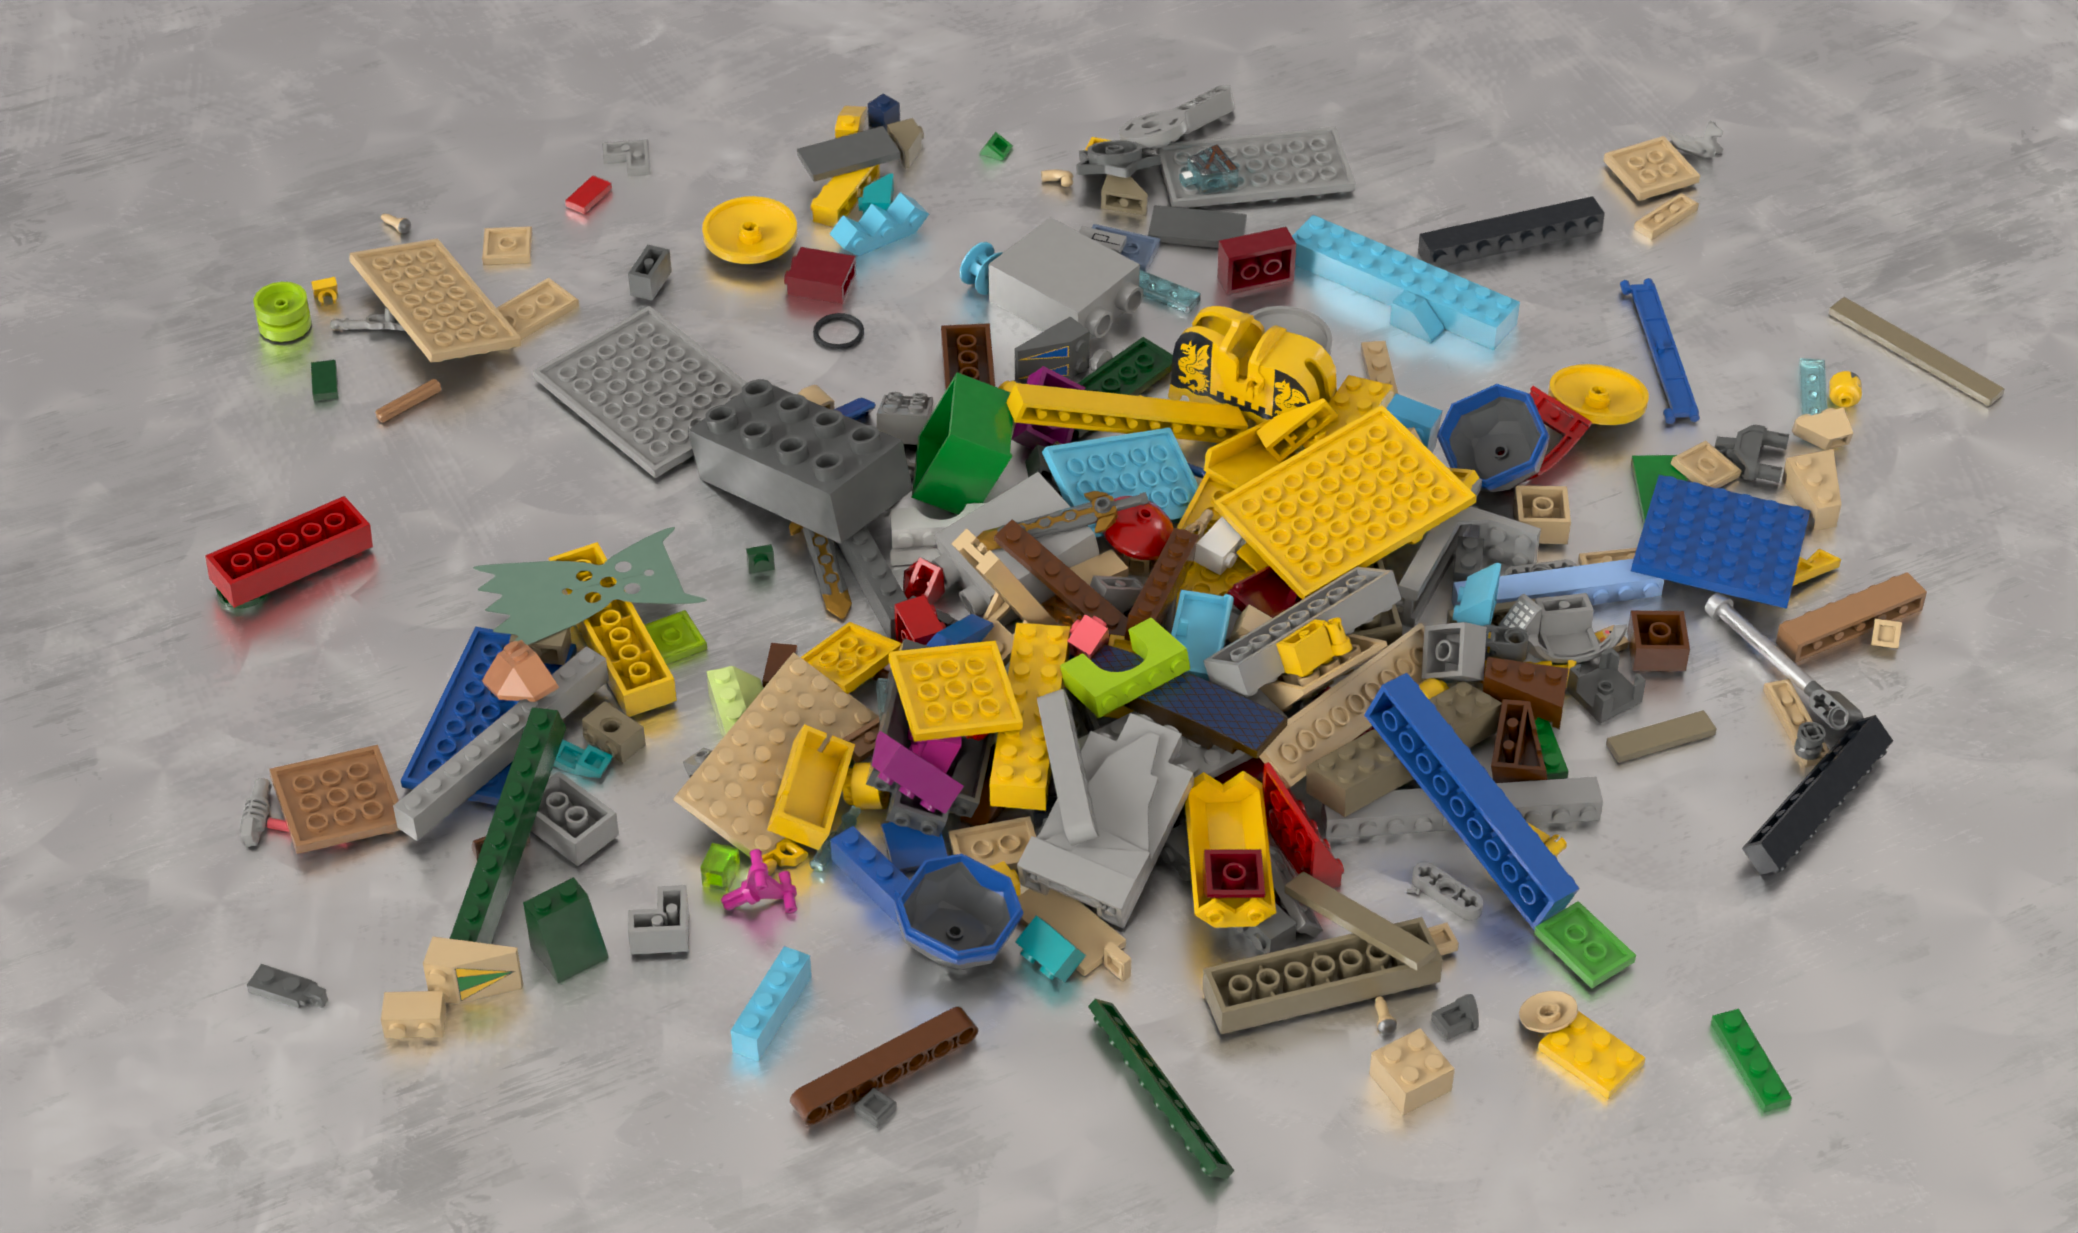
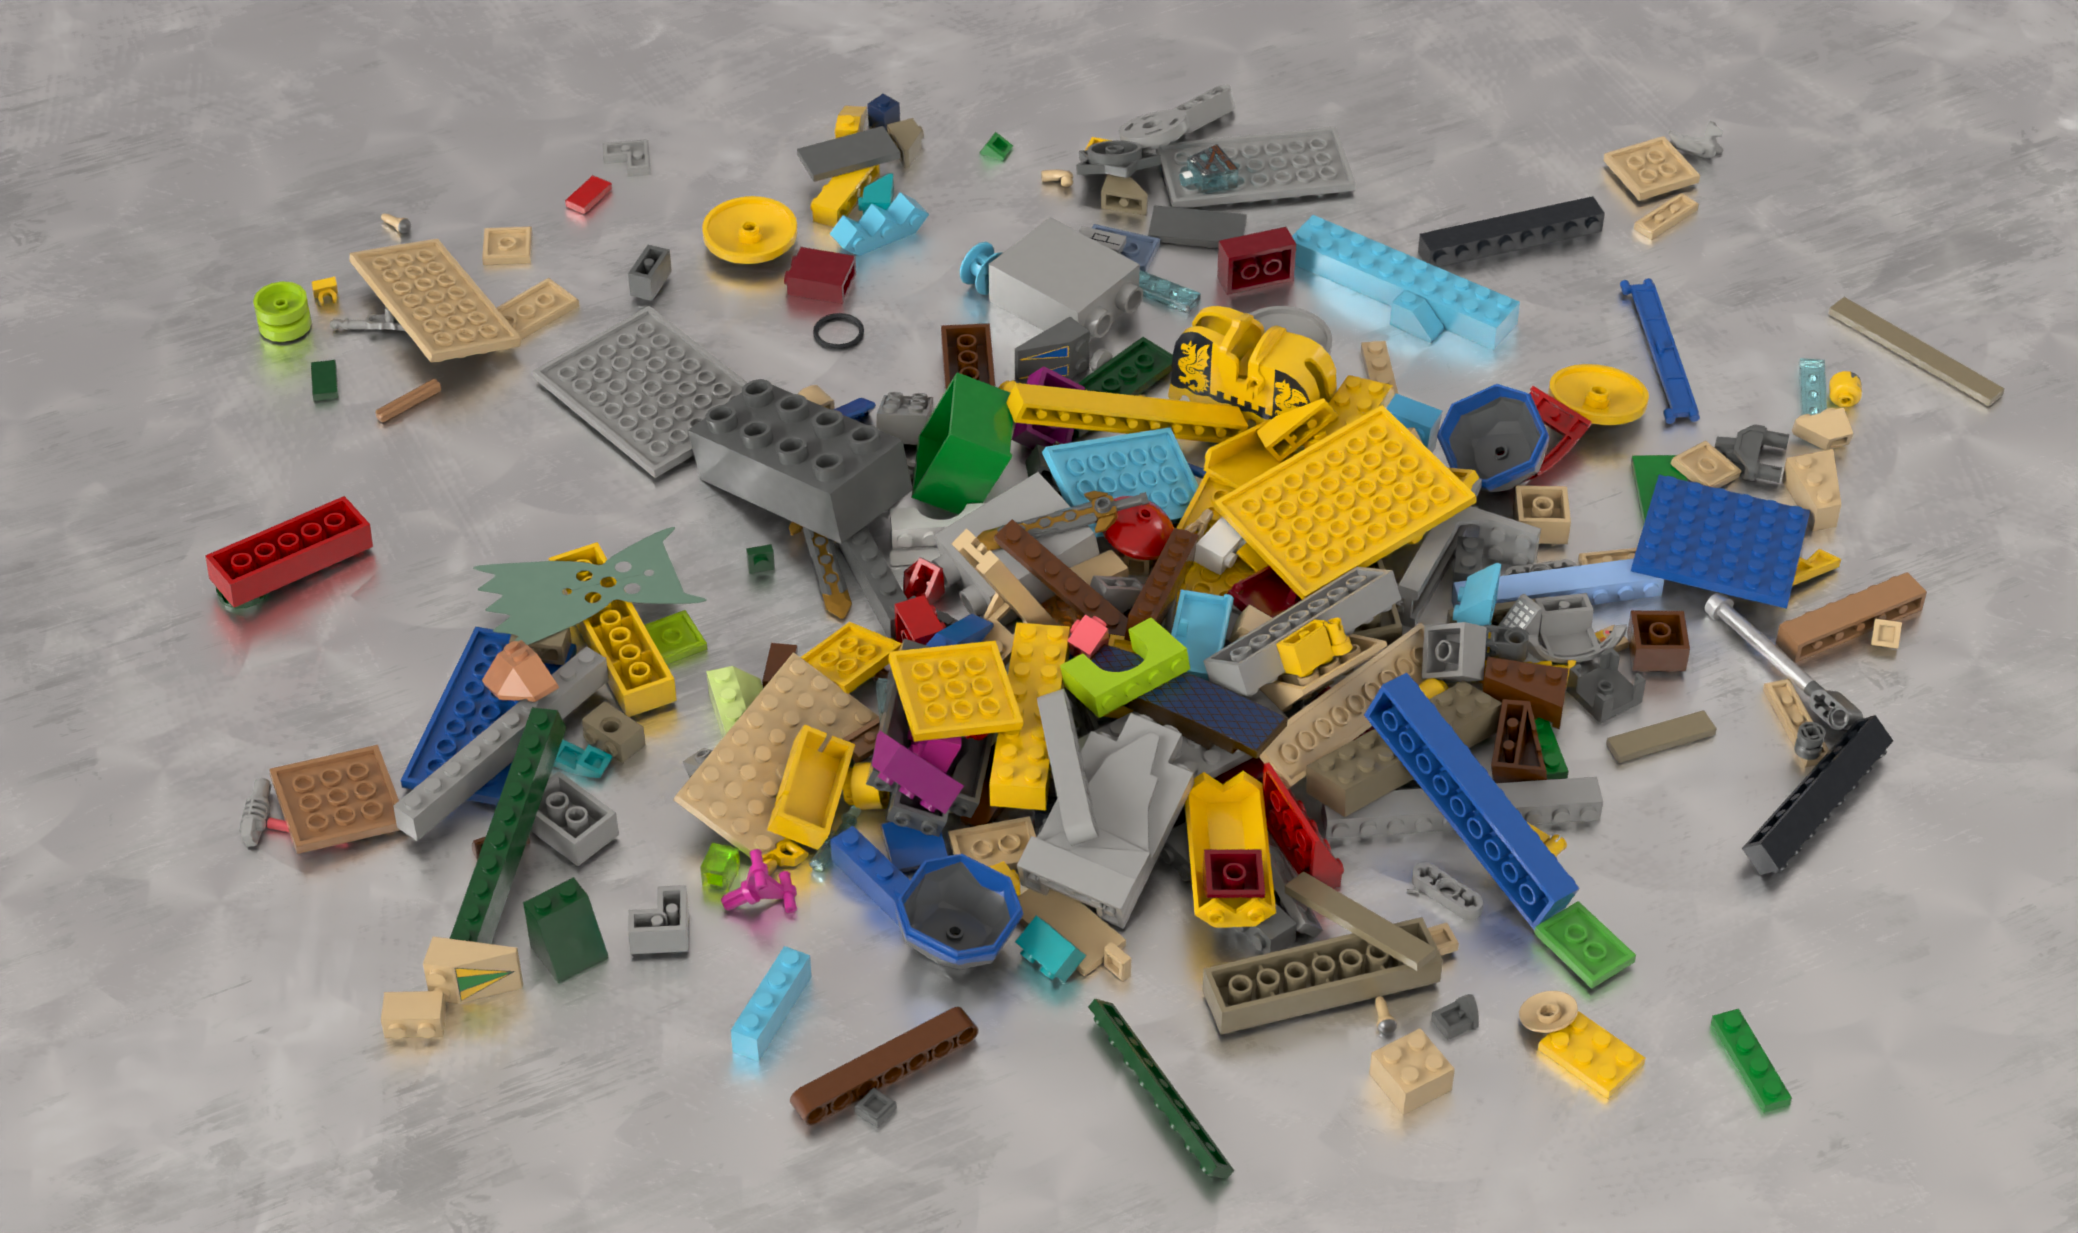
dark grey hinge [247,964,328,1008] -> none

